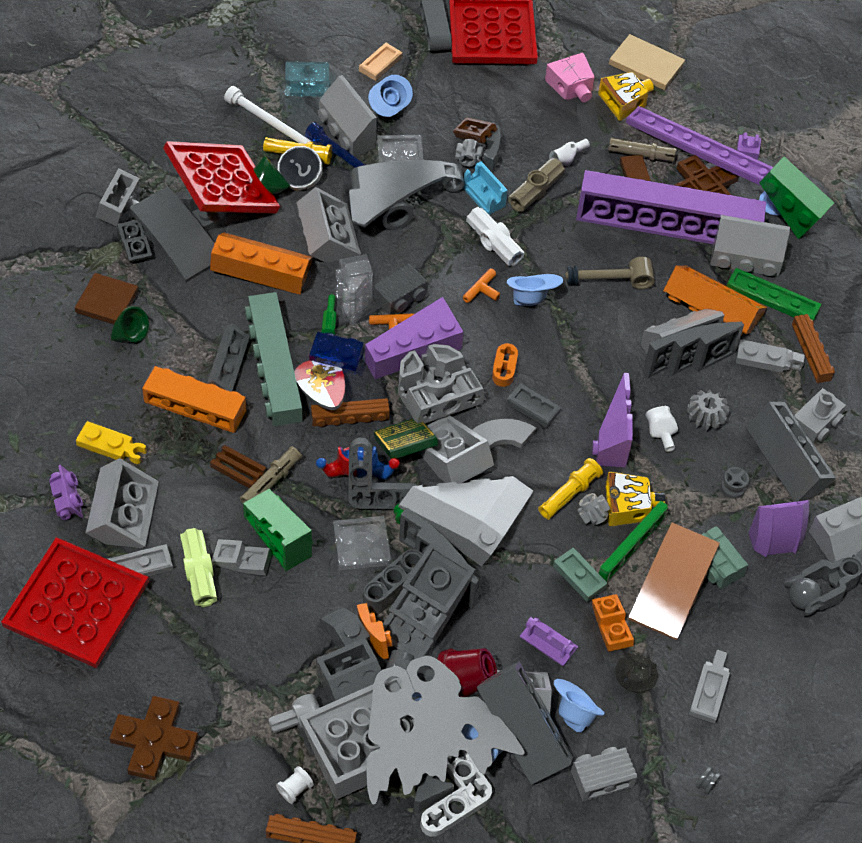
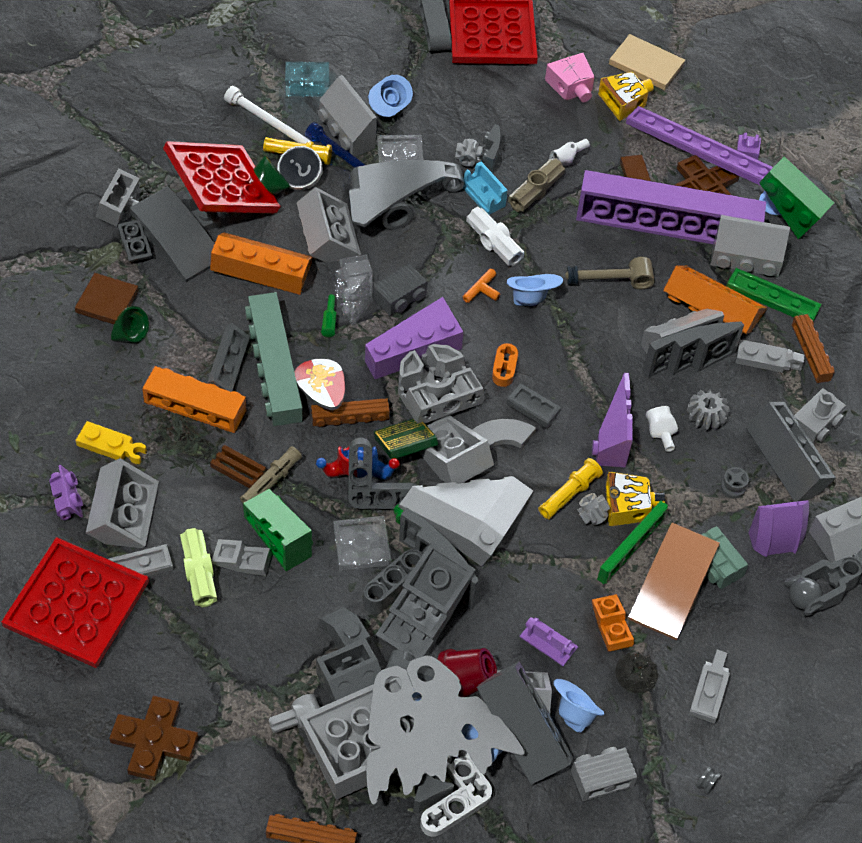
white bush [276,766,314,804] -> none
clear blue bracket [309,332,364,371] -> none
orange slope [357,603,392,659] -> none
light nougat tile [359,43,403,81] -> none
orange piece [369,314,414,330] -> none
reddish brown tile [453,117,498,143] -> none
sand green plate [553,548,608,602] -> none
dark tan pin [609,138,676,162] -> none

